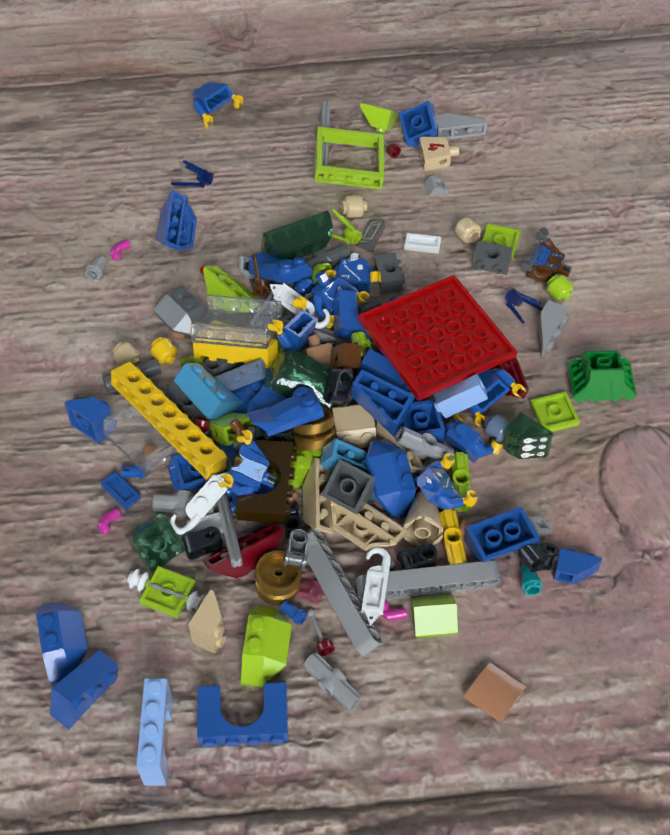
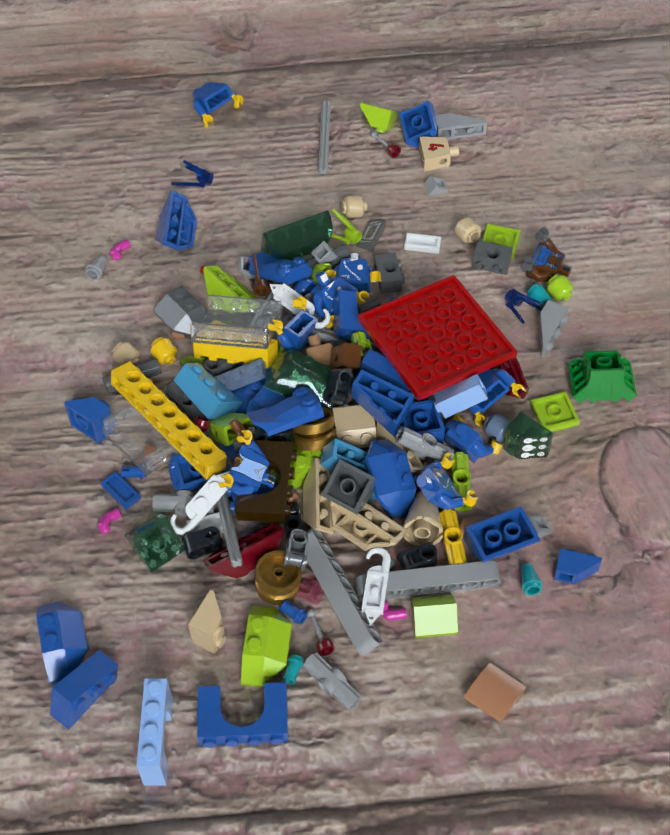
lime plate [127,566,206,619] -> none
lime window [314,126,384,190] -> none
black piece [518,542,559,572] -> none
none -> teal pin [282,655,304,684]
none -> light grey slope [311,241,338,264]
none -> teal cone [527,283,554,307]

